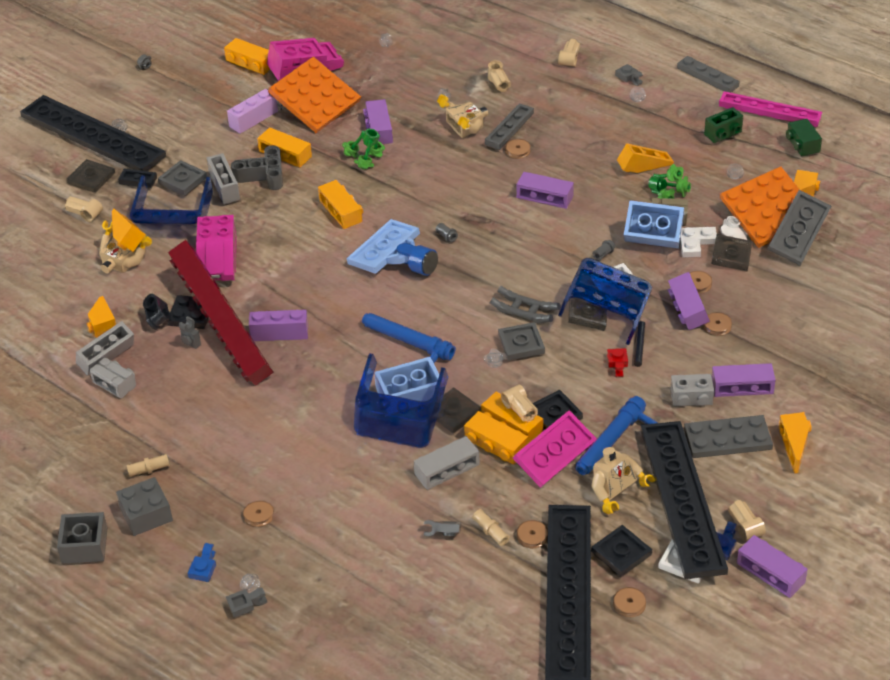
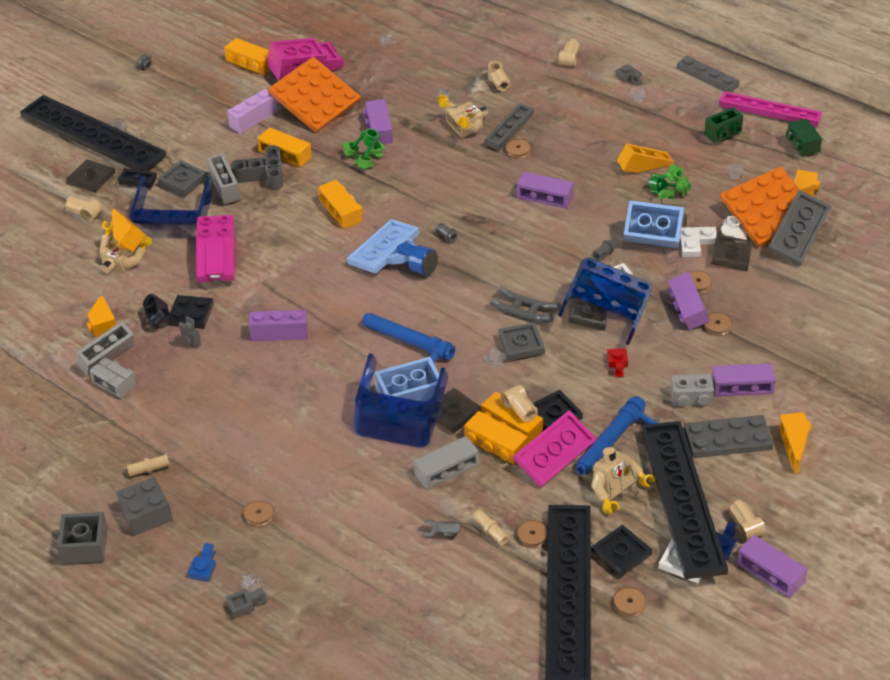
dark red brick [168,239,274,386] -> none
black bar [634,321,646,367] -> none

